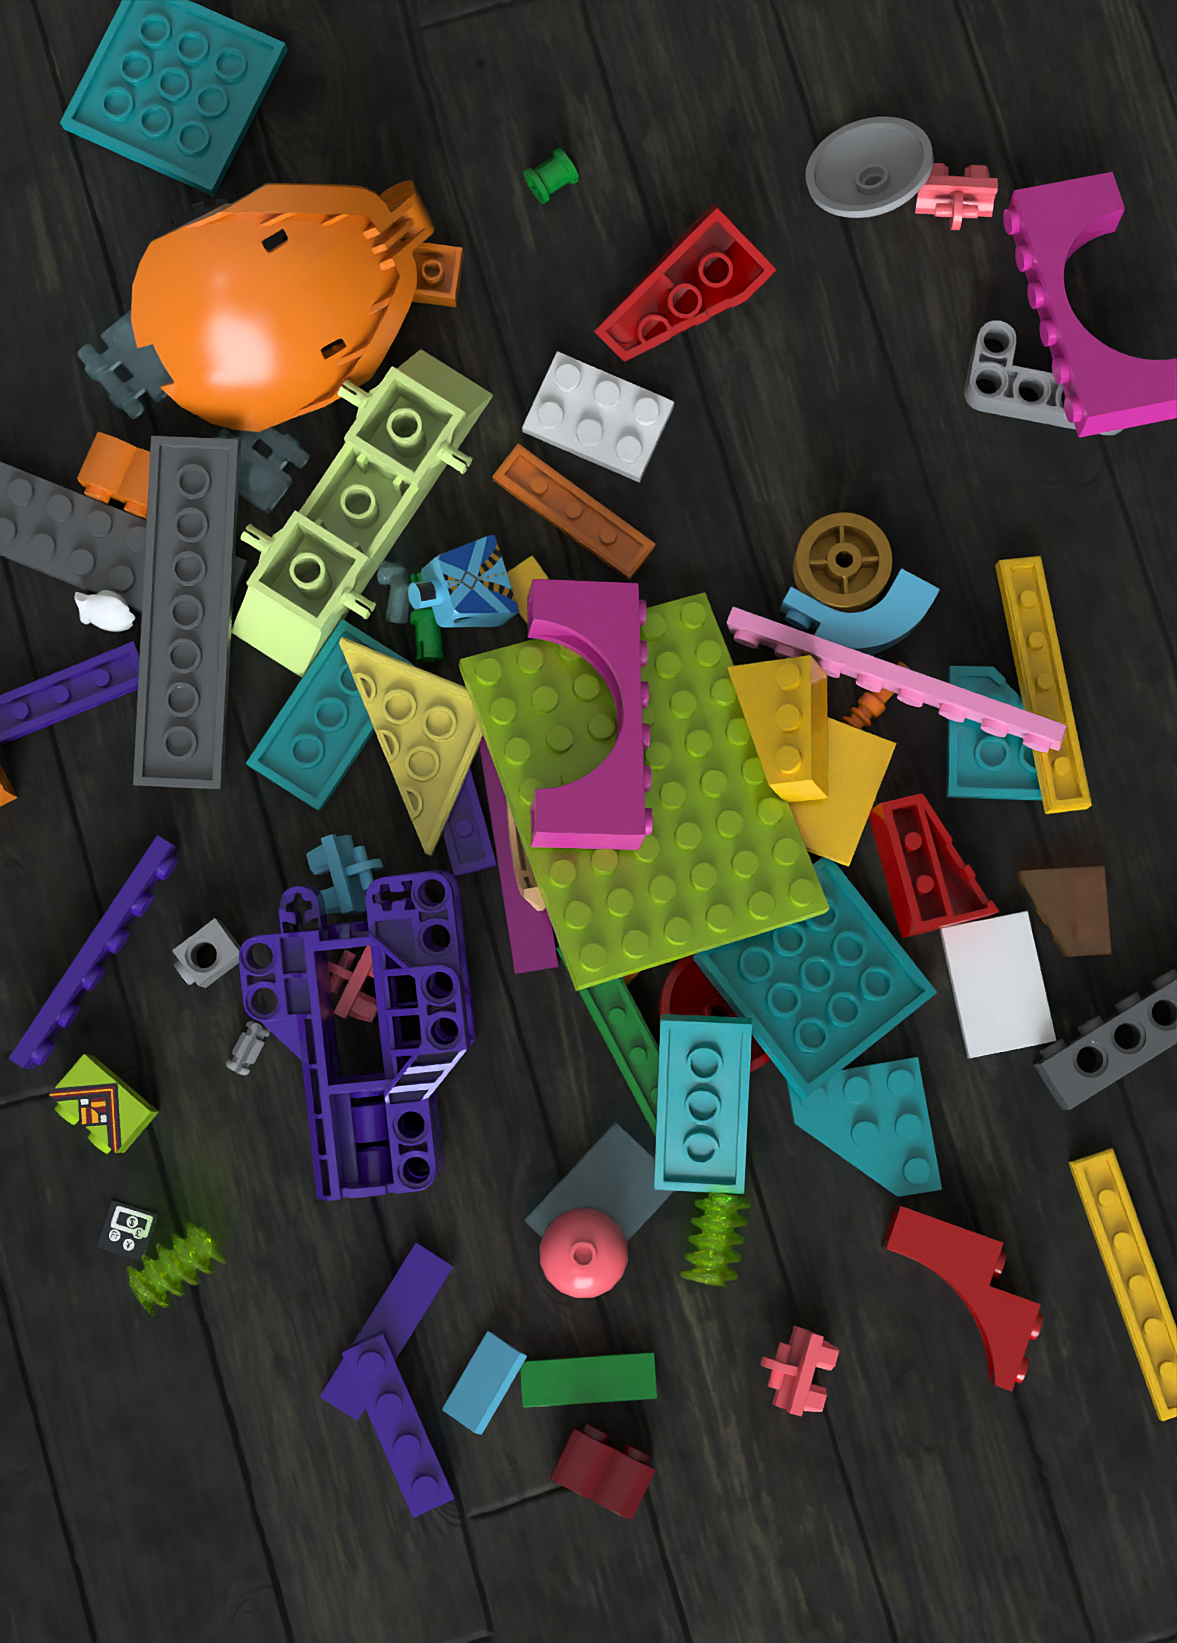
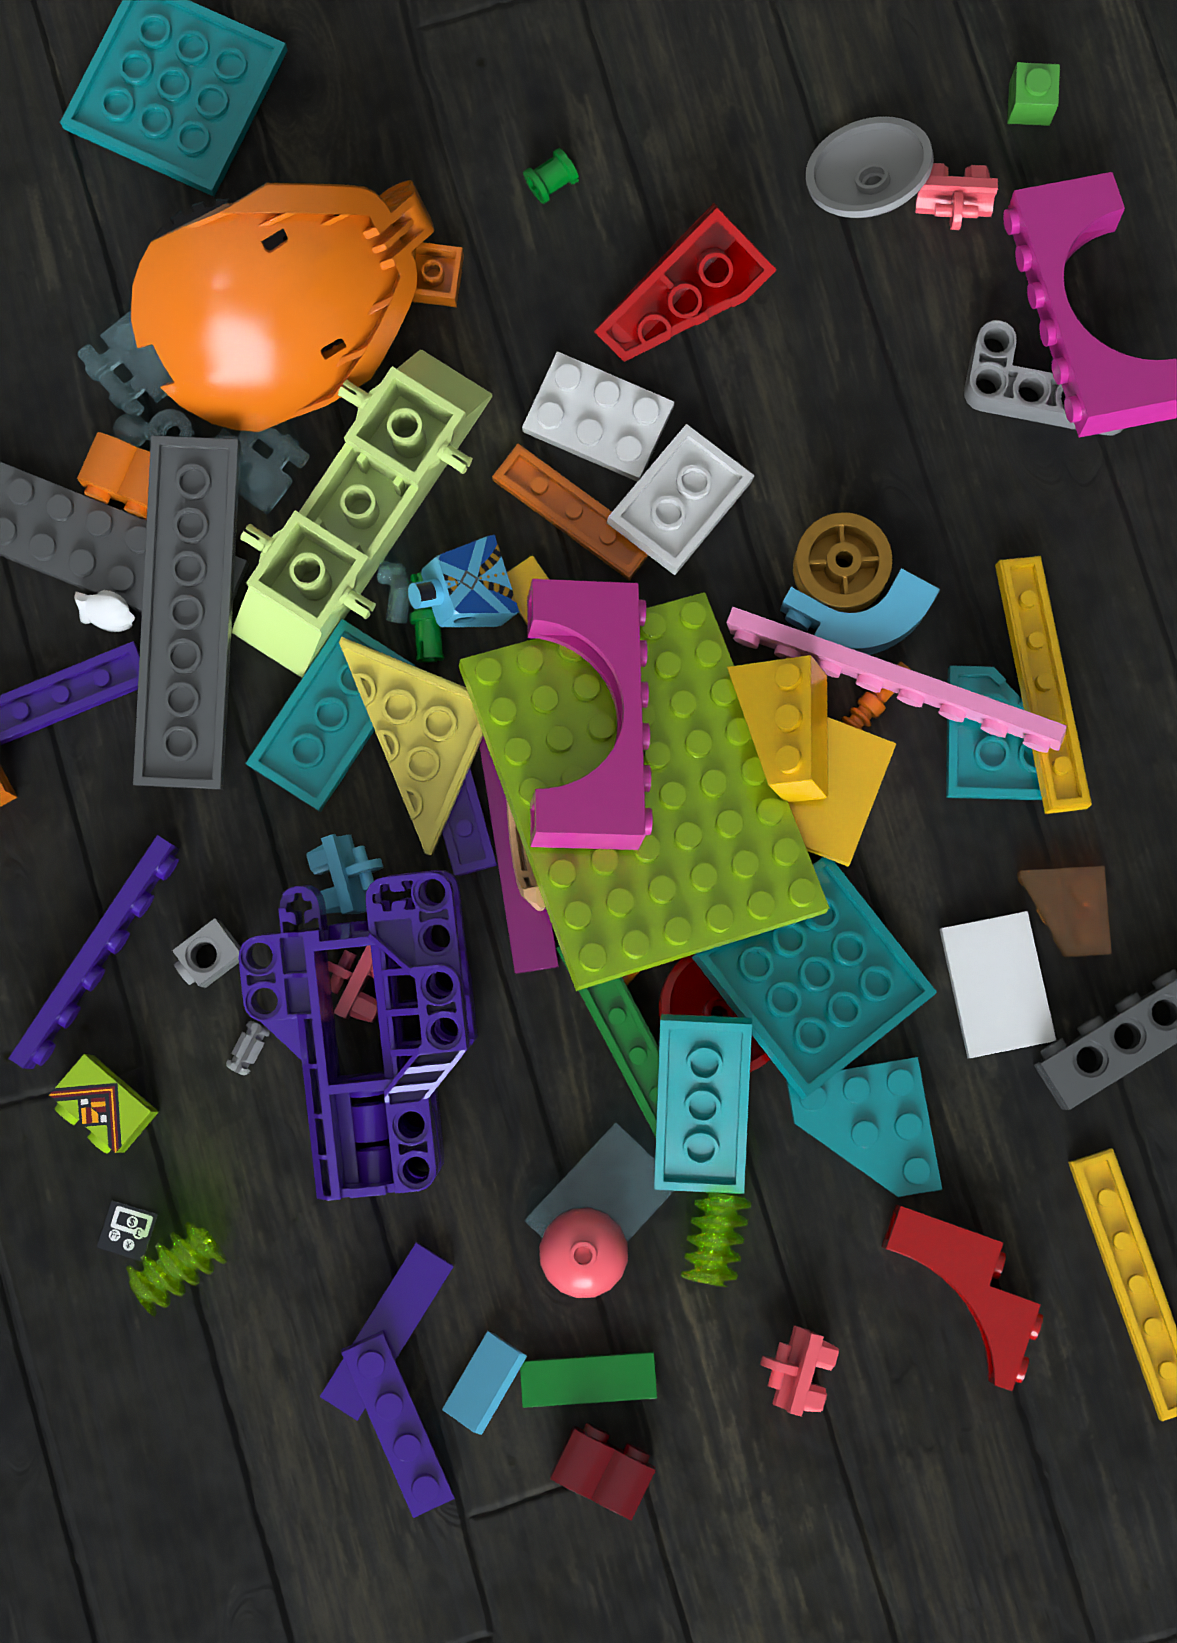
red wedge [868,793,999,938] -> none
none -> clear light blue plate [113,409,194,447]
none -> white plate [607,424,754,575]
none -> bright green brick [1007,62,1060,126]

